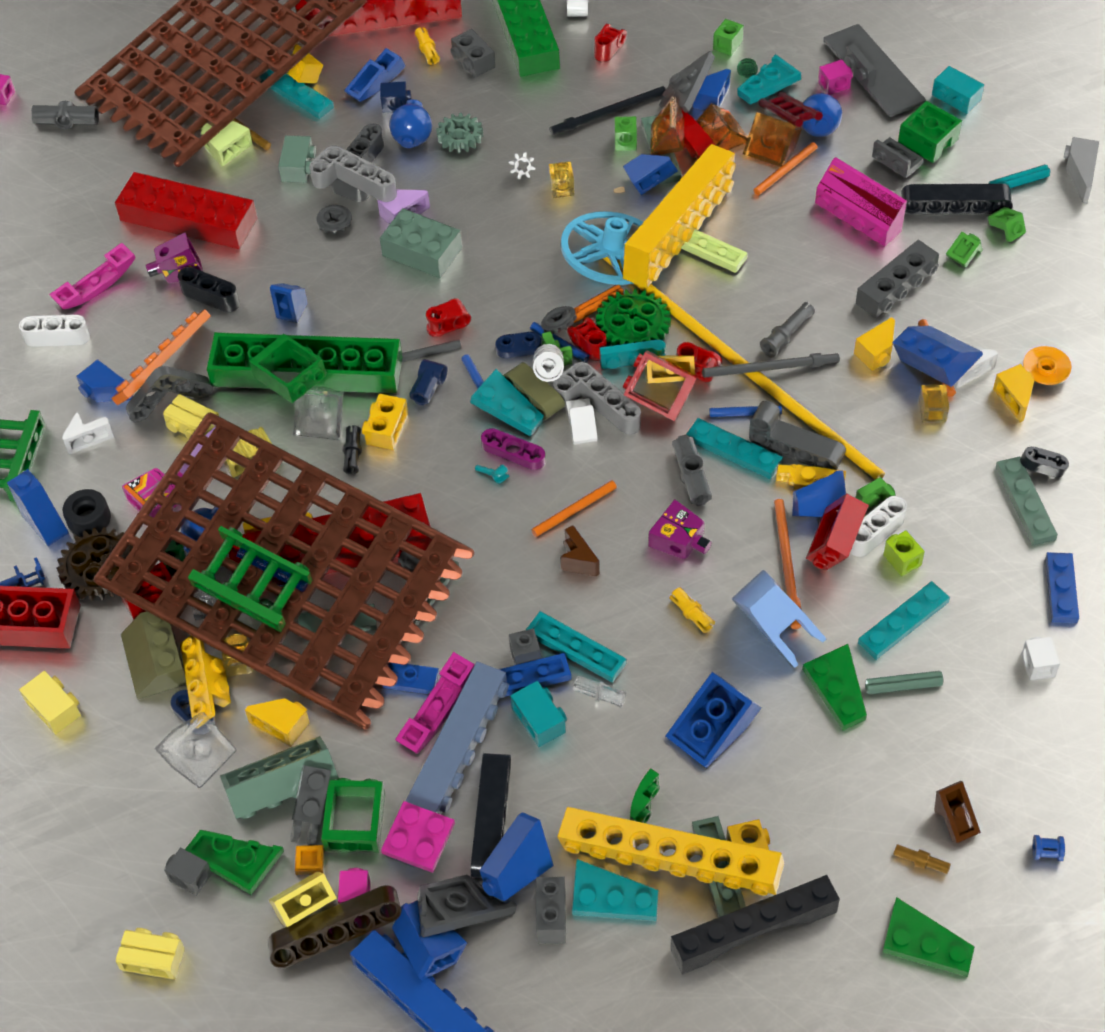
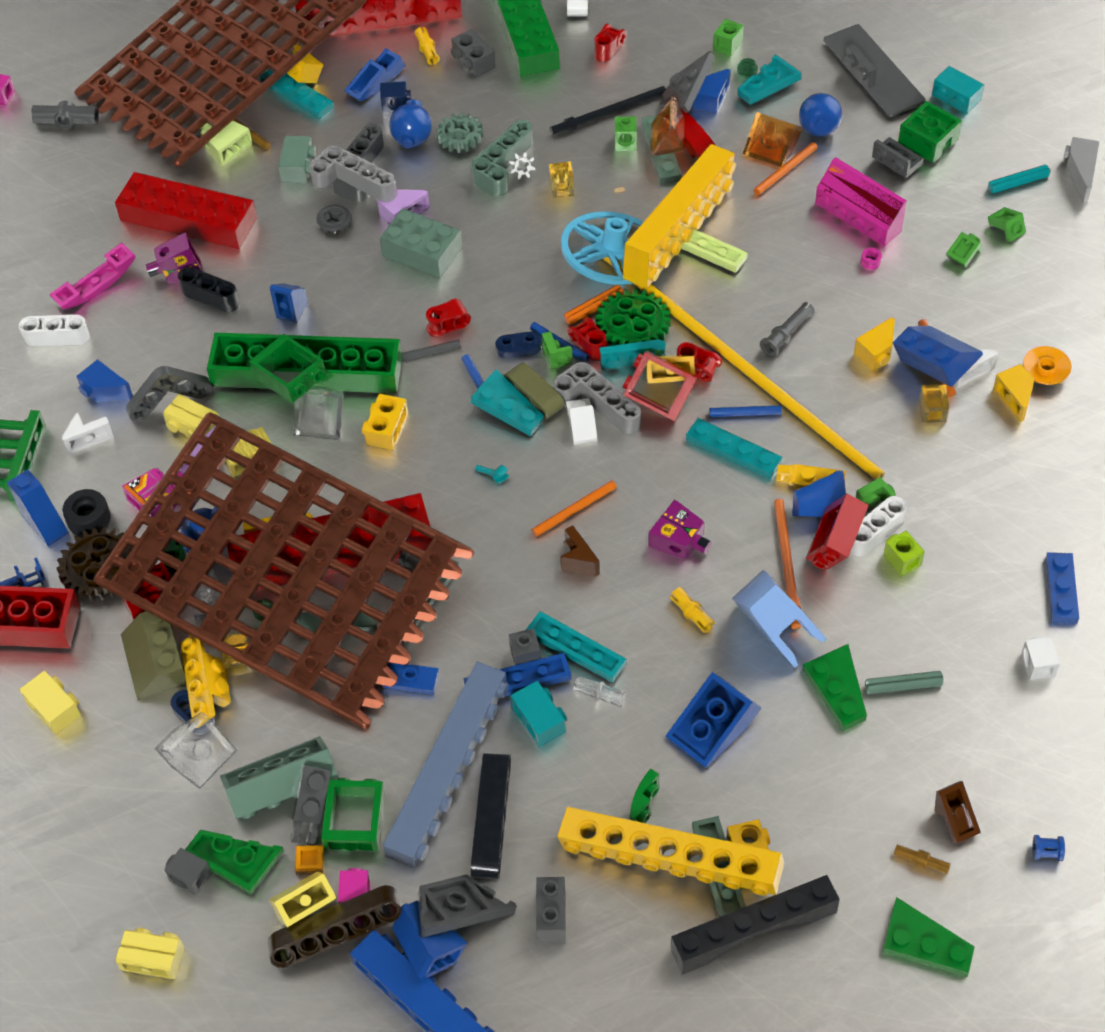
orange plate [111,309,211,405] -> none
green fence [188,526,313,632] -> none
clear blue bar [236,548,308,592] -> none
yellow slope [245,698,310,747] -> none
black pin [342,425,362,474] -> none
dark pink plate [381,801,455,873] -> none
dark pink slope [395,652,475,754] -> none
dark blue piece [409,359,448,406] -> none
blue slope [480,812,554,901] -> none
magenta beam [481,428,546,470] -> none
white wheel [533,344,564,382] -> none
dark grey gear [541,306,577,334] -> none
teal wing [572,859,658,921] -> none
blue slope [623,154,678,195] -> none
dark grey piece [672,435,712,506] -> none
clear orange slope [696,103,750,150] -> none
dark grey bar [702,353,840,378] -> none
dark grey beam [749,401,846,470] -> none
dark red bar [758,92,823,127] -> none
dark pink brick [818,59,853,95] -> none
dark grey brick [855,239,939,318] -> none
teal plate [858,581,950,660] -> none
black beam [901,184,1013,214] -> none
sand green plate [995,456,1058,546] -> none
beam [1020,446,1069,477] -> none
none -> sand green beam [471,120,533,196]
none -> dark pink bush [860,248,882,270]

